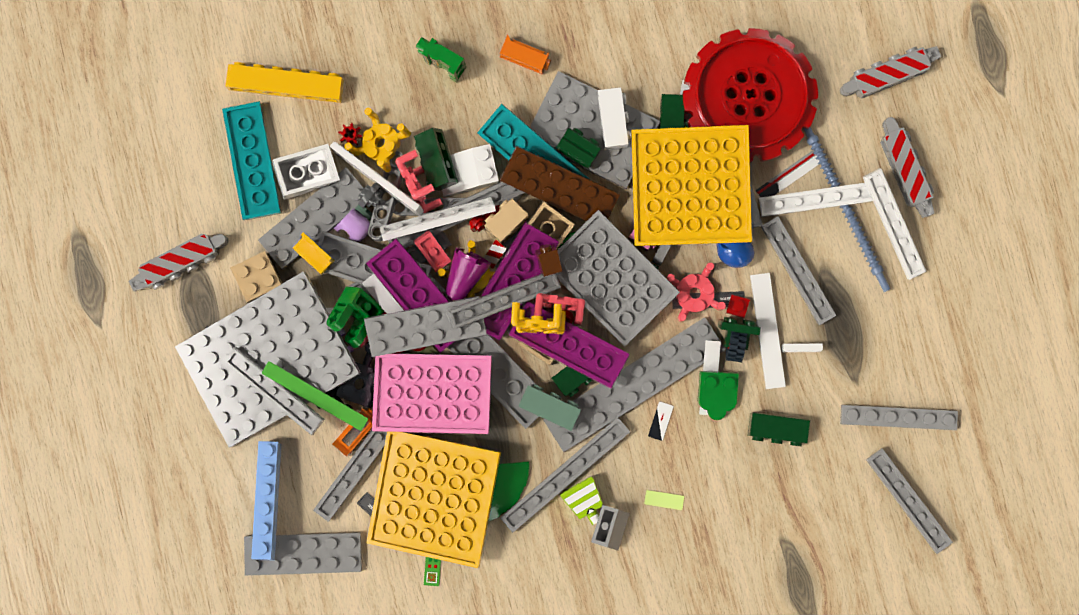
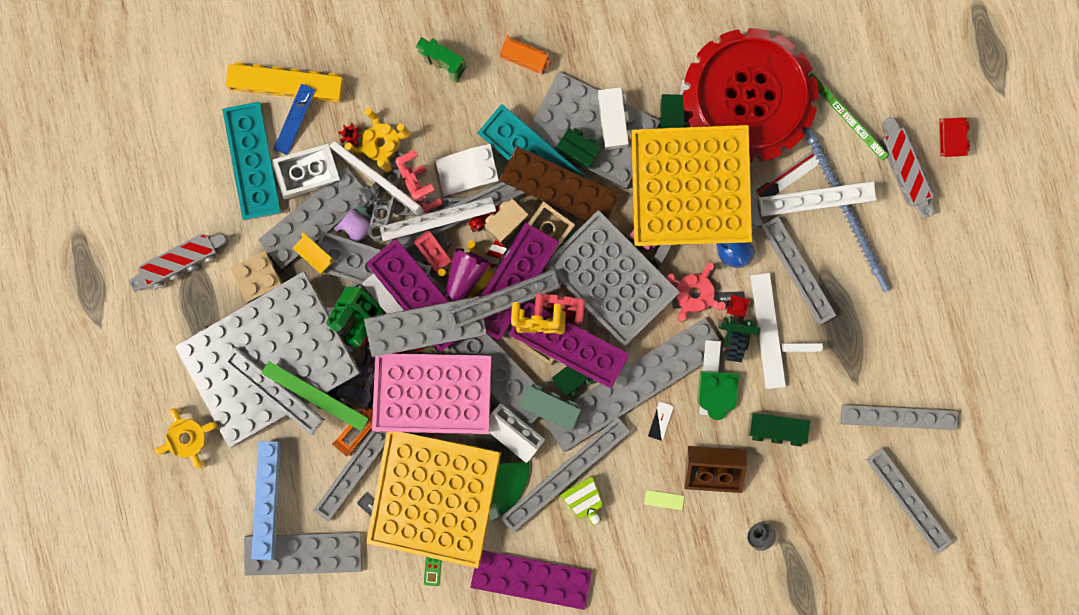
dark green brick [414,128,458,191] -> none
reddish brown brick [535,244,562,277] -> none
light grey brick [591,505,630,550] -> none
light grey hinge [840,46,941,98] -> none
white tile [863,168,926,280] -> none
none -> yellow plate [155,408,219,468]
none -> blue sticker [274,84,315,155]
none -> magenta plate [470,550,592,610]
none -> white brick [489,403,545,463]
none -> reddish brown slope [684,446,747,493]
none -> dark grey plate [747,522,776,551]
none -> sticker [809,73,889,160]
none -> red brick [939,117,970,157]

